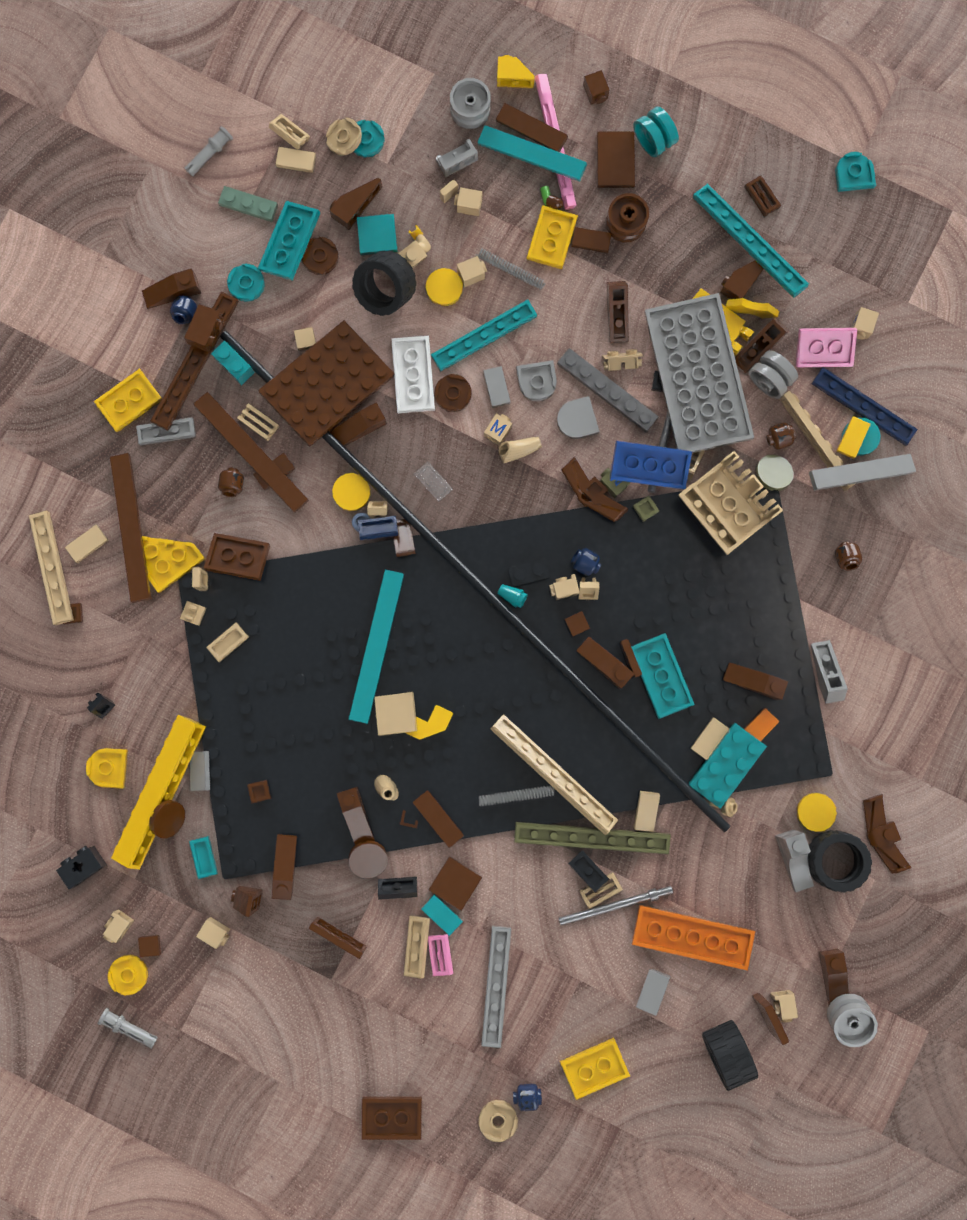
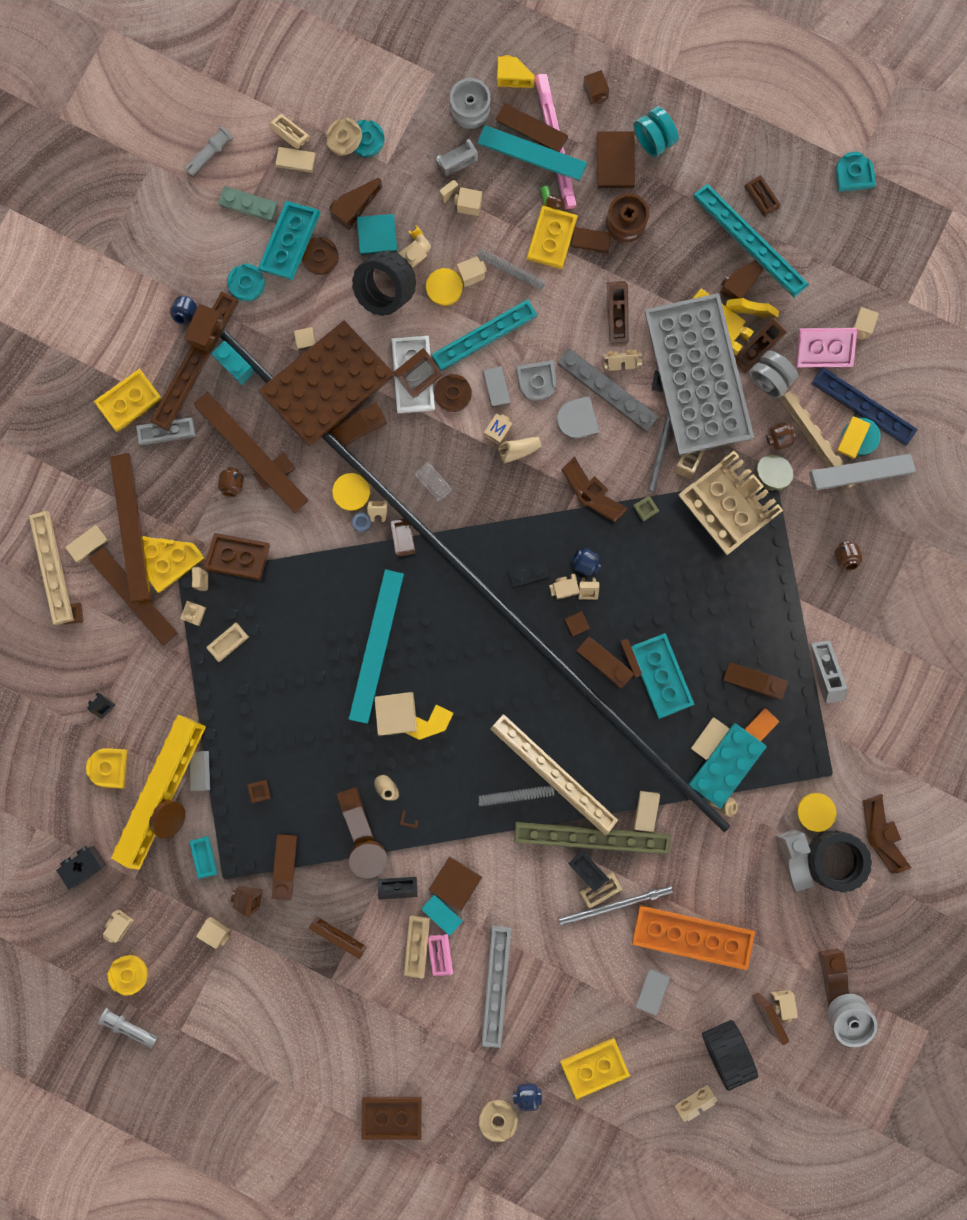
reddish brown tile [138,935,161,957] -> none
reddish brown slope [142,268,201,309] -> none
tan tile [237,403,279,441] -> none
dark blue tile [358,516,398,540] -> none
reddish brown tile [413,790,464,848] -> none
teal cone [498,584,528,608] -> none
olive brick [600,468,630,499] -> none
blue plate [610,440,692,489] -> none
none -> reddish brown tile [89,547,178,645]
none -> reddish brown tile [394,348,443,399]
none -> tan hinge [675,1085,718,1122]

